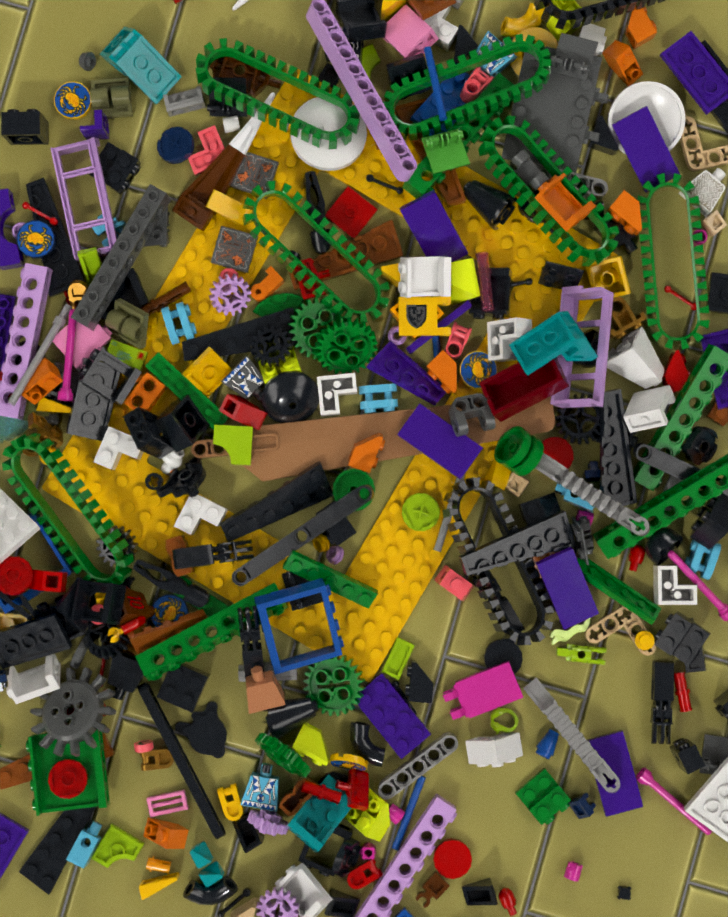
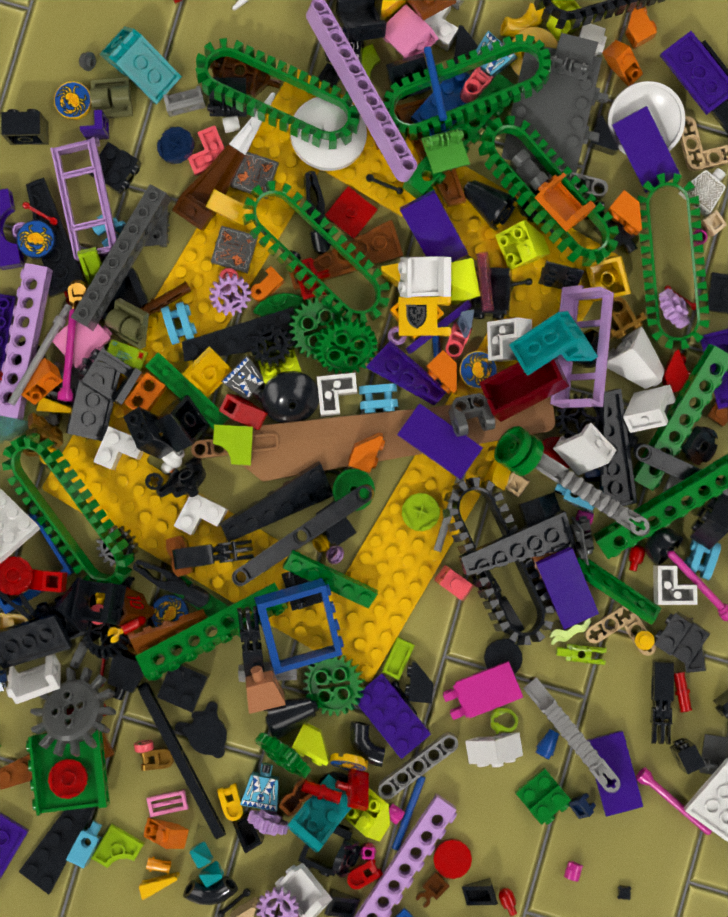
none -> sand blue slope [457,309,474,338]
none -> neon yellow slope [495,220,550,270]
none -> white panel [553,423,617,475]
none -> lavender gear [659,288,690,329]

